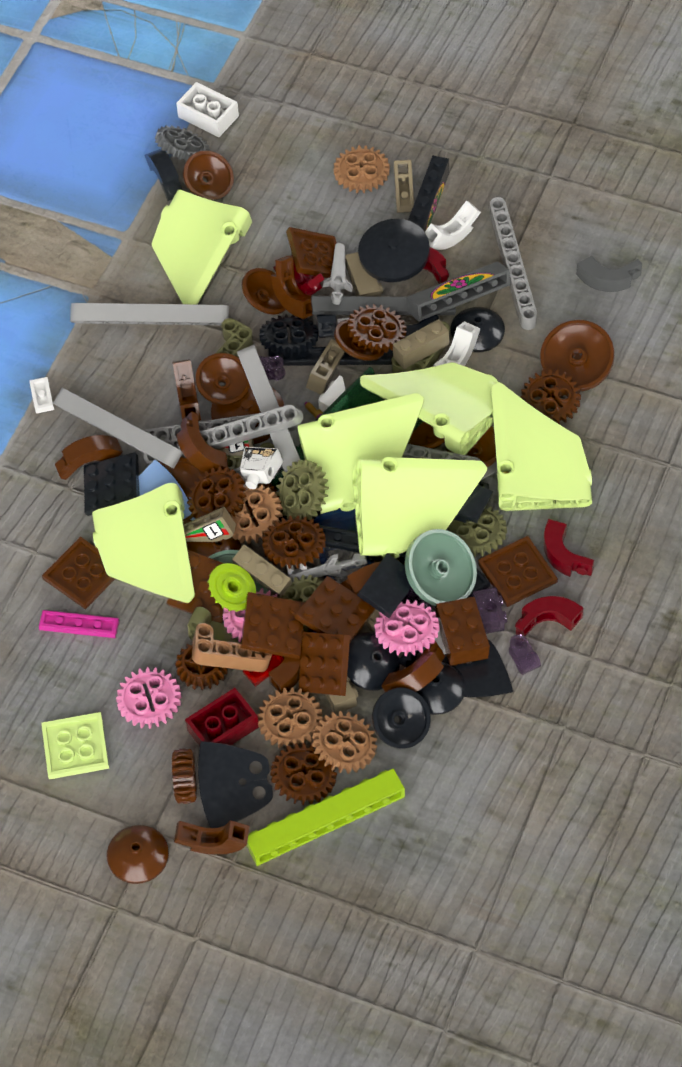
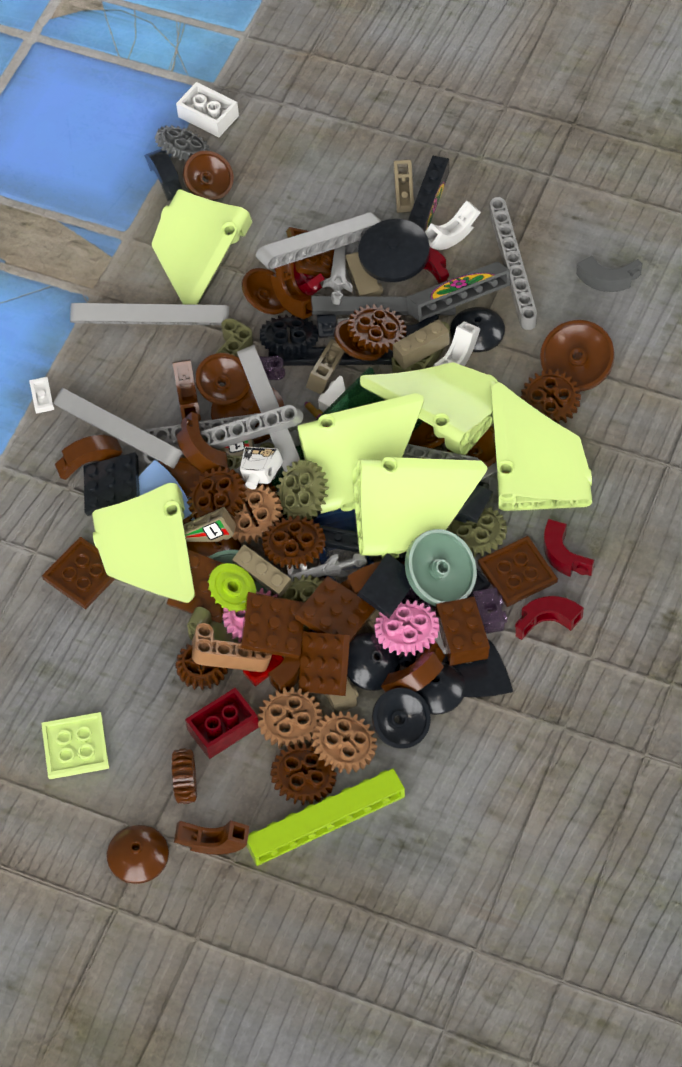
dark pink tile [39,610,119,638] -> none
bright pink gear [116,667,182,729] -> none
black piece [198,741,273,828] -> none
medium nougat gear [334,145,390,193] -> none
clear purple piece [509,635,541,675] -> none
none -> light grey beam [256,212,381,269]

